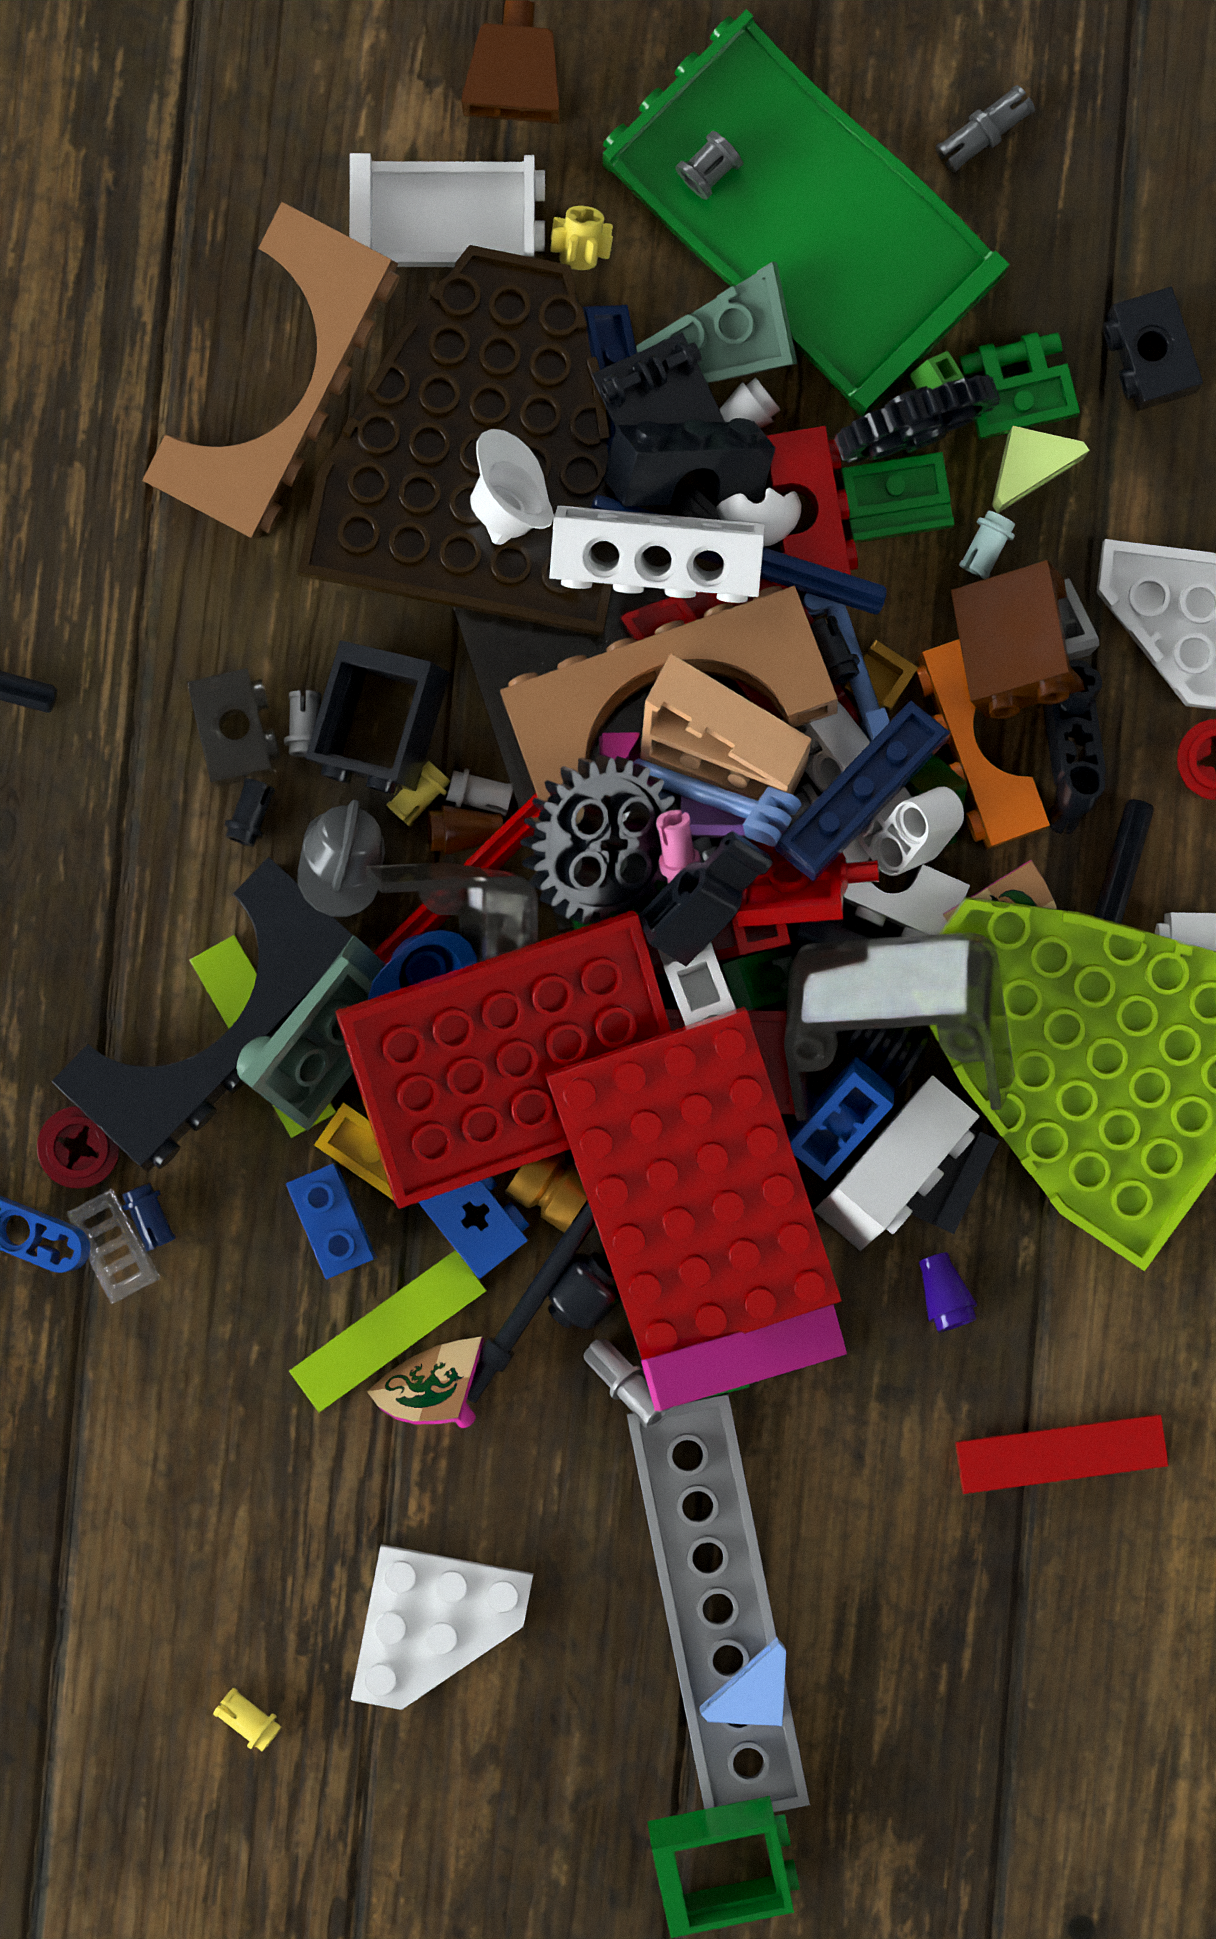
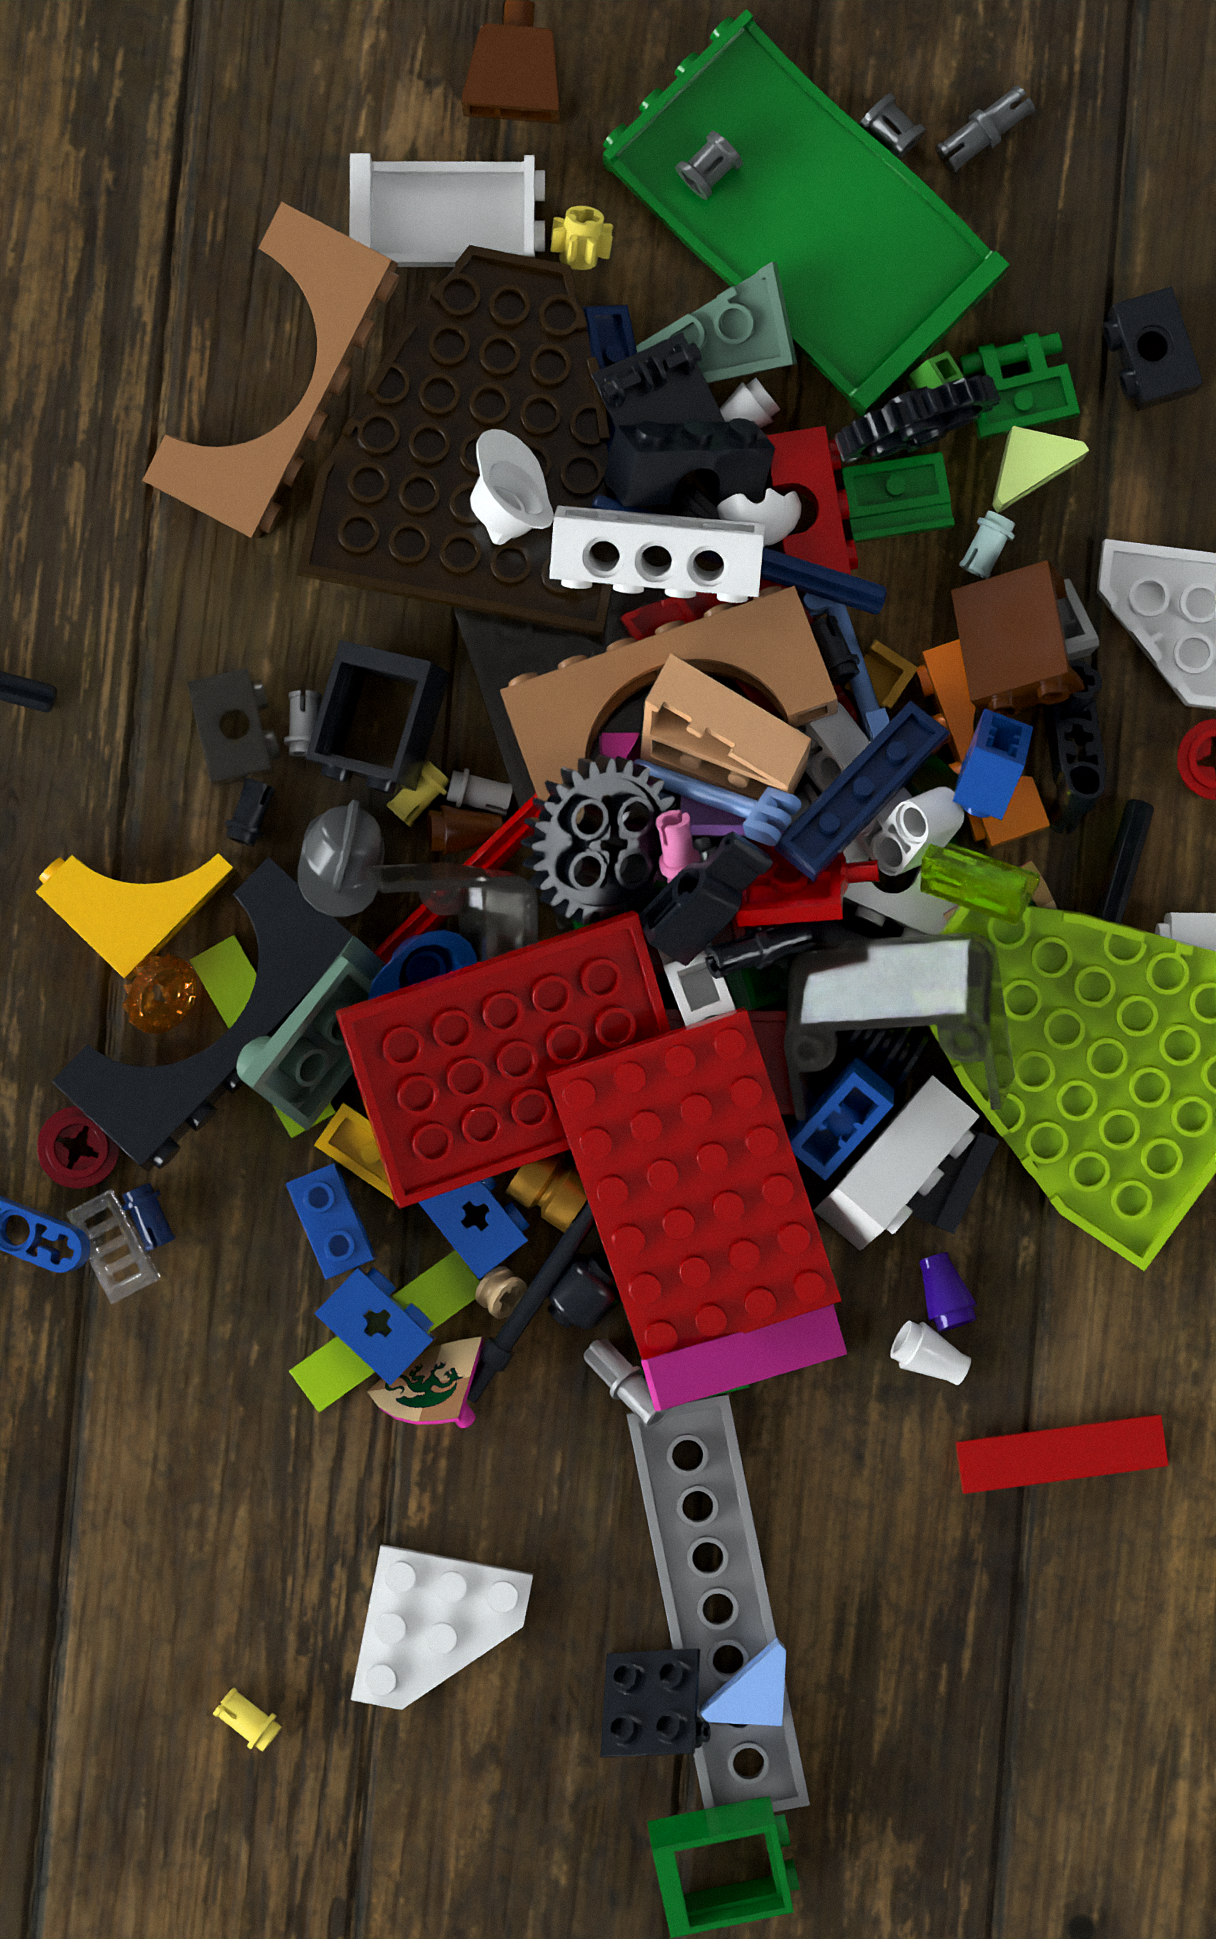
none -> yellow arch [36,853,238,981]
none -> clear orange gear [121,953,197,1034]
none -> blue brick [314,1267,435,1386]
none -> tan bush [475,1266,527,1319]
none -> black hinge [600,1648,711,1758]
none -> black pin [705,922,813,979]
none -> dark grey bush [859,93,927,159]
none -> white cone [890,1321,971,1385]
none -> clear neon green panel [920,843,1040,926]
none -> blue brick [952,708,1033,820]

